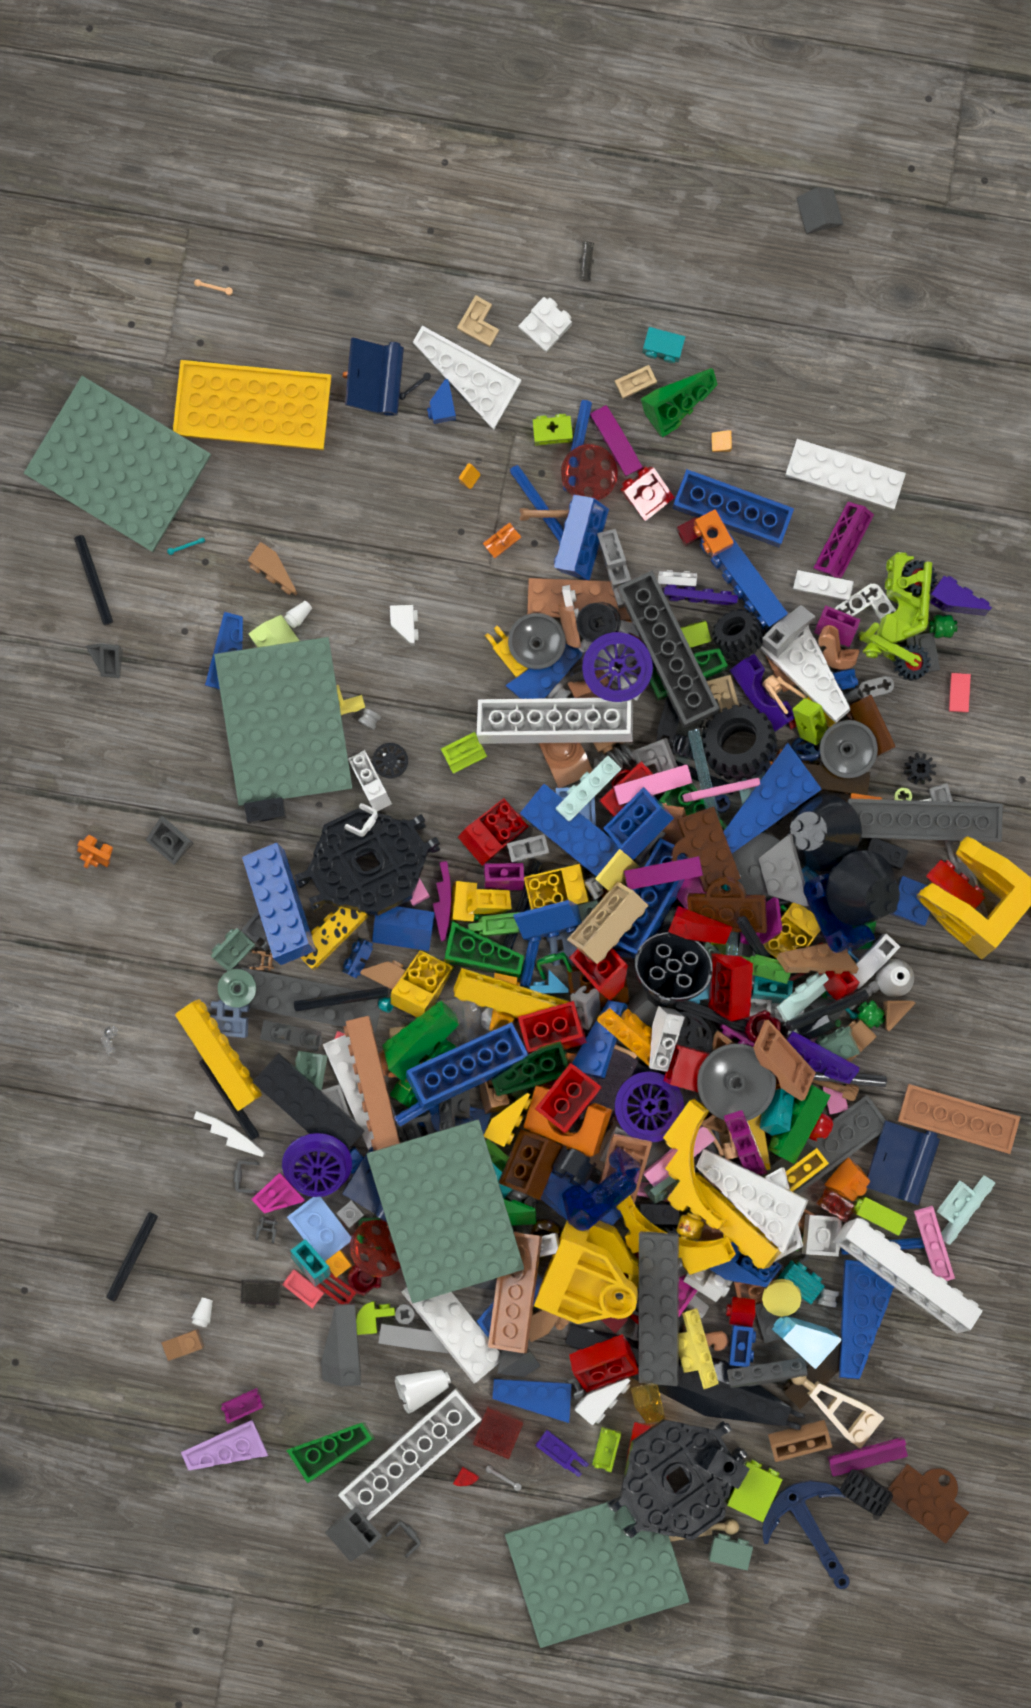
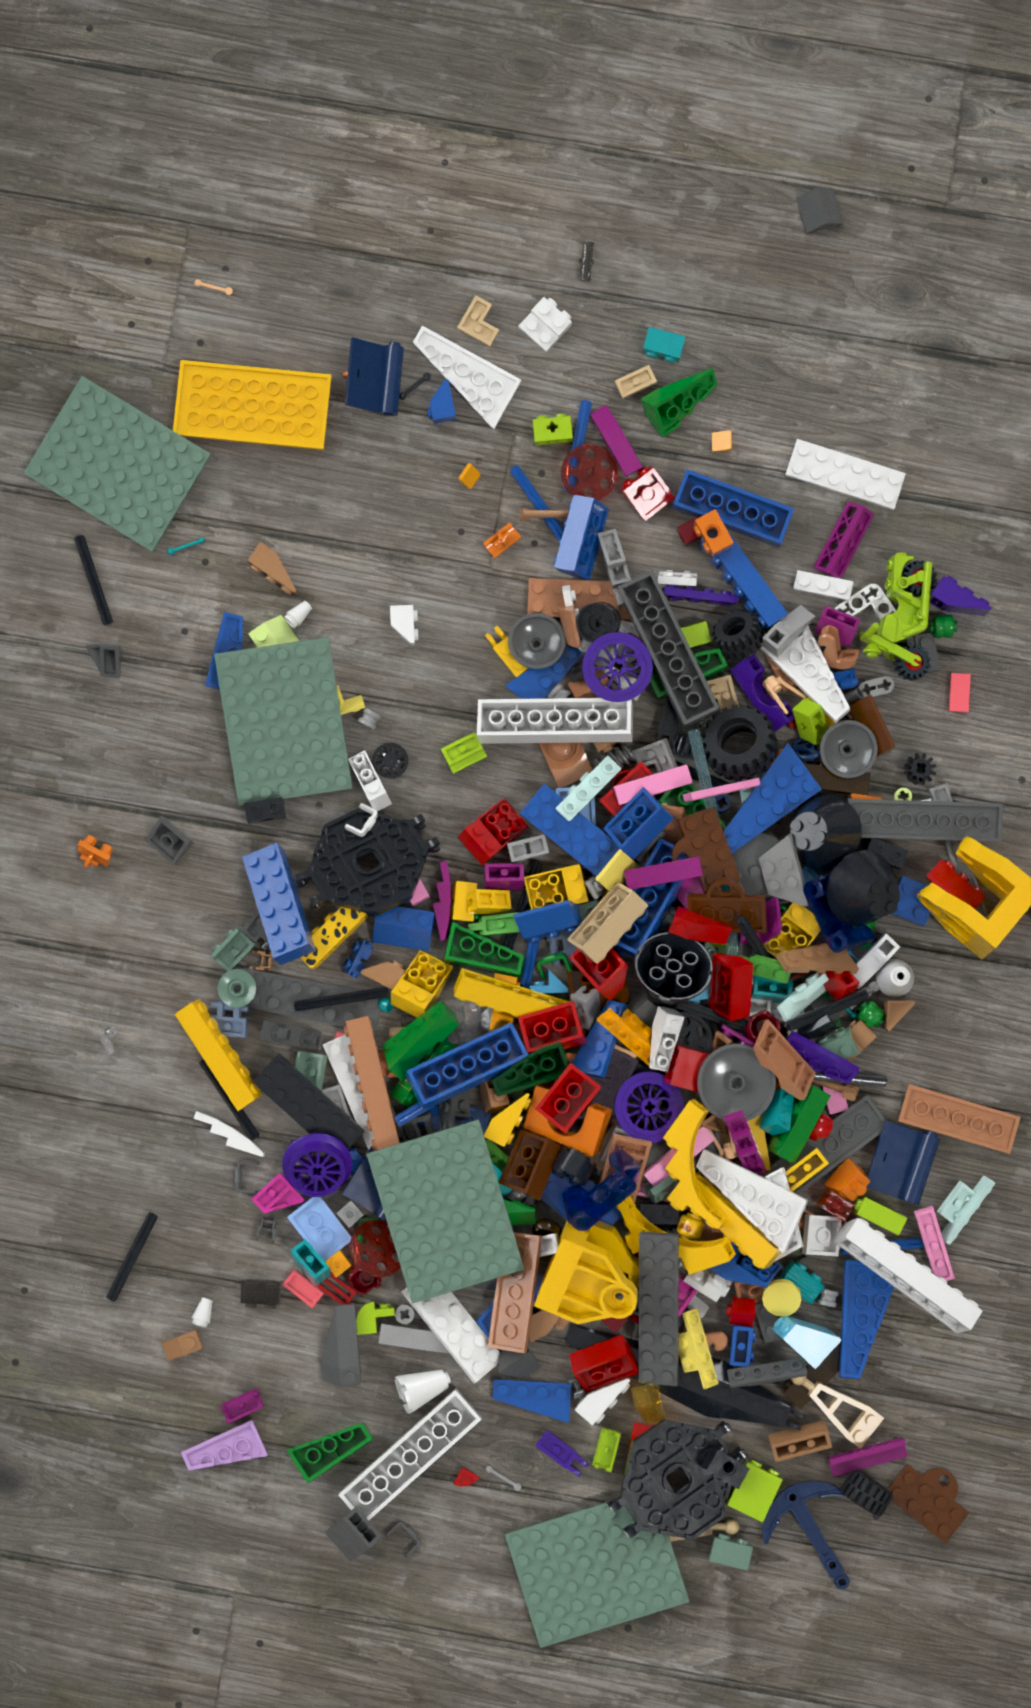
clear red brick [473,1406,524,1459] -> none

